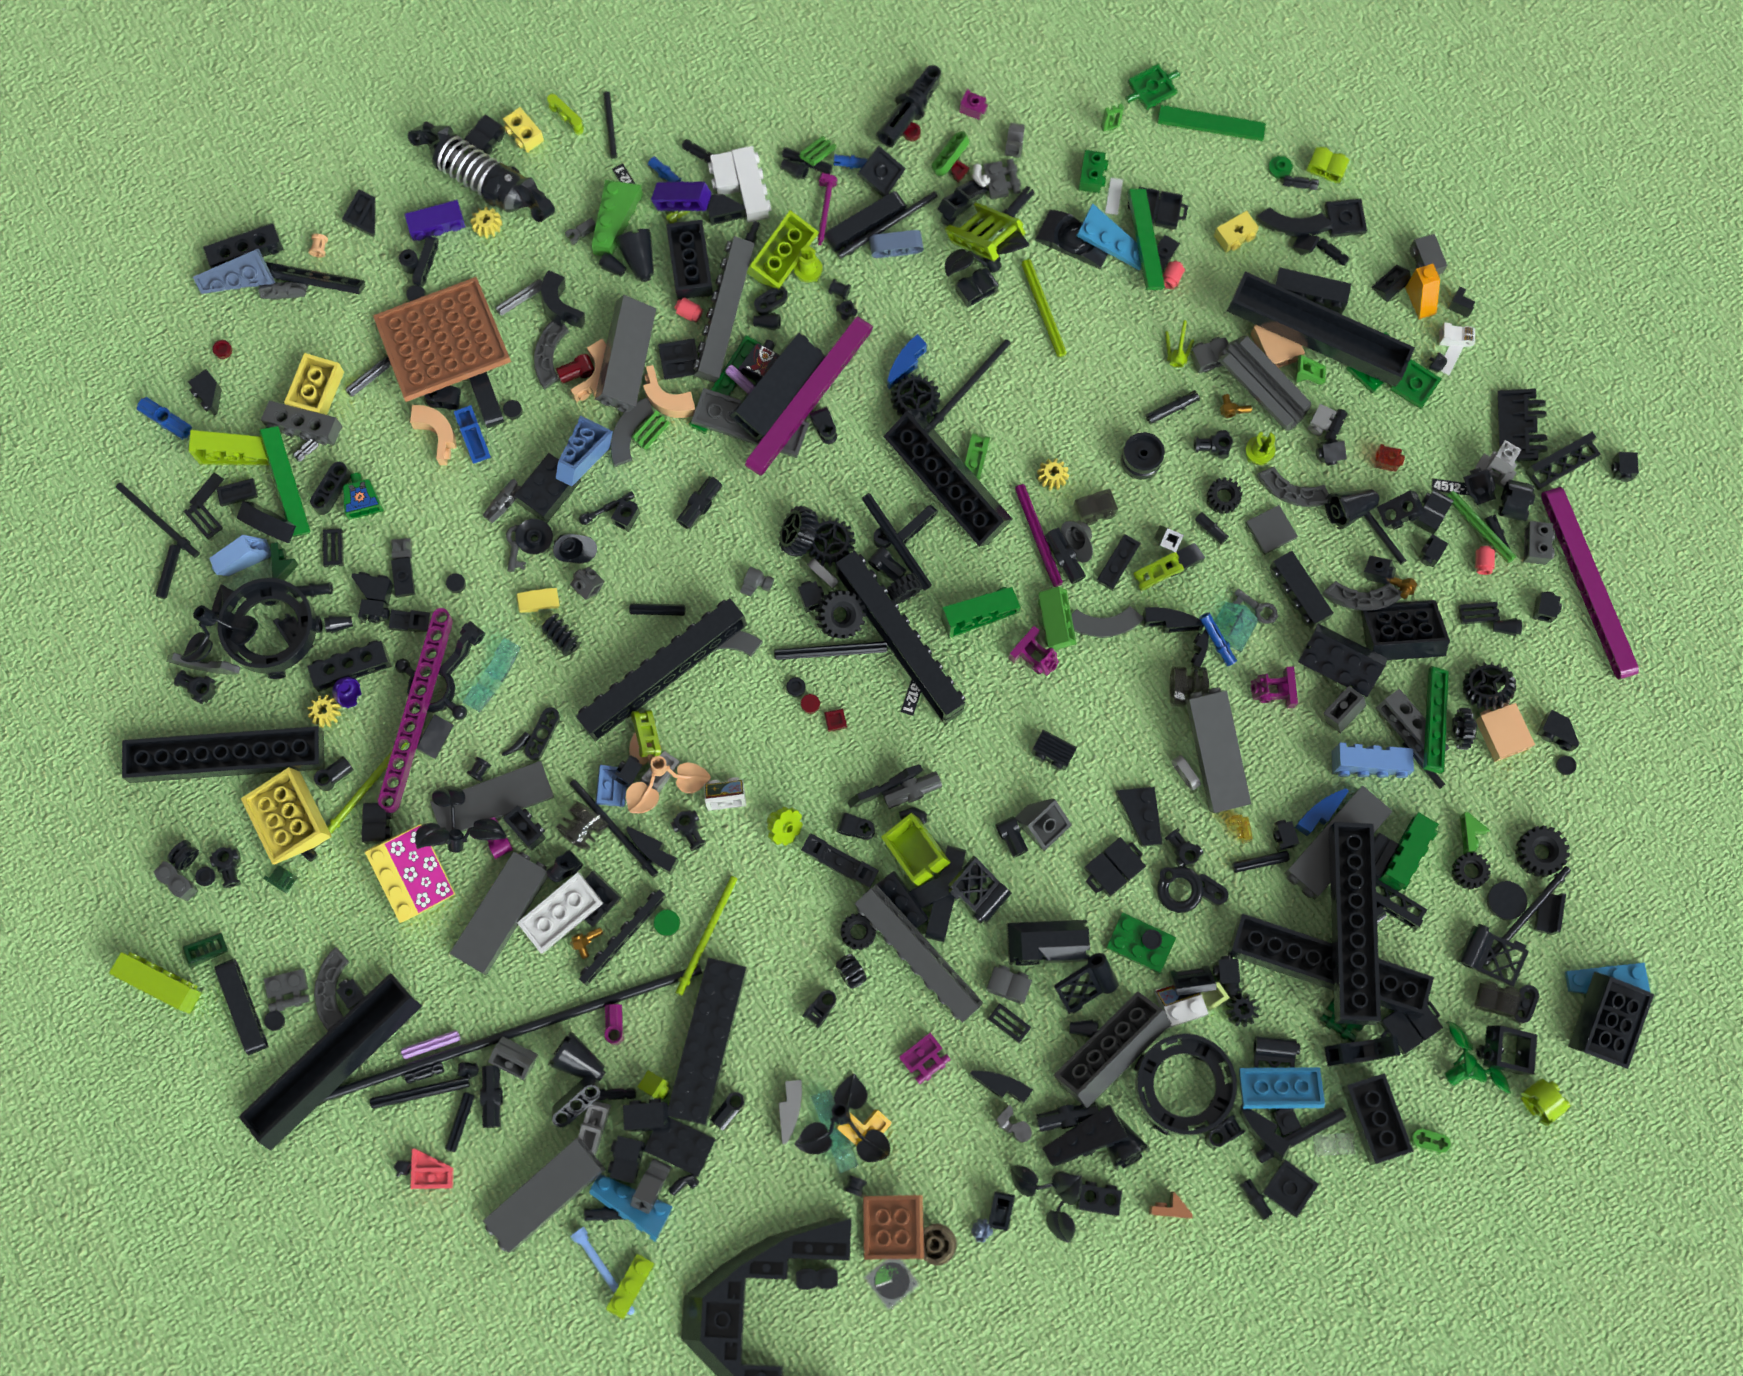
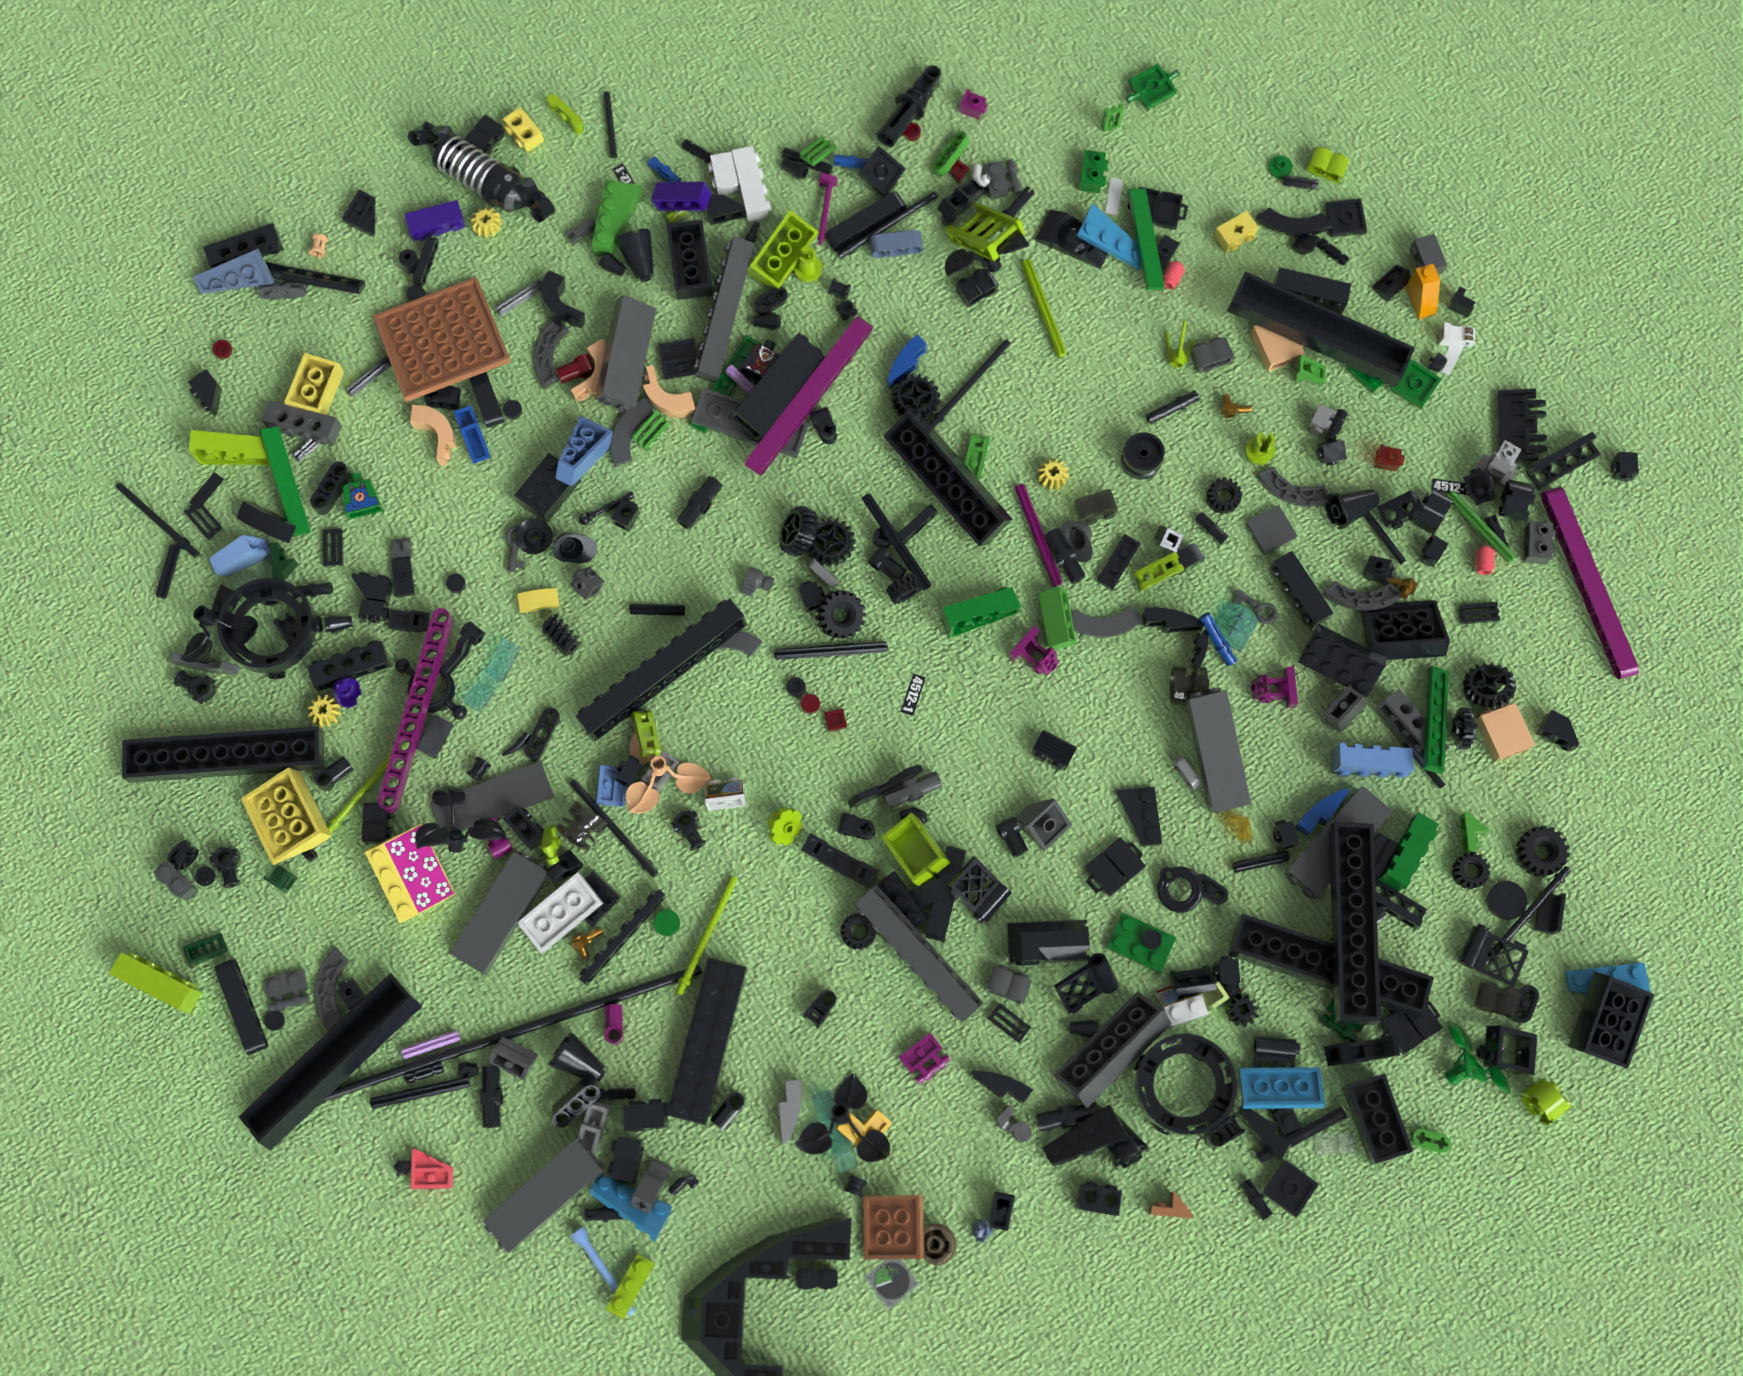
blue piece [137,397,192,440] -> none
black plate [216,478,258,507] -> none
black axle [445,1092,474,1152] -> none
dark grey hinge [483,479,521,523] -> none
black slope [626,826,678,875] -> none
lime slope [637,1070,670,1099] -> none
black plate [643,1117,716,1177] -> none
coral brick [675,297,703,322] -> none
black piece [836,551,966,725] -> none
black gear [836,954,866,989] -> none
flat silver leg [1005,122,1025,158] -> none
black plant [1011,1165,1082,1243] -> none
green tile [1157,105,1266,142] -> none
black connector [1165,828,1204,867] -> none
black connector [1194,430,1233,459] -> none
dark grey piece [1218,336,1311,431] -> none
black cone [1493,618,1522,636] -> none
black brick [1532,591,1562,623] -> none
black piece [1556,756,1577,775] -> none
none -> lime plate [541,824,562,865]

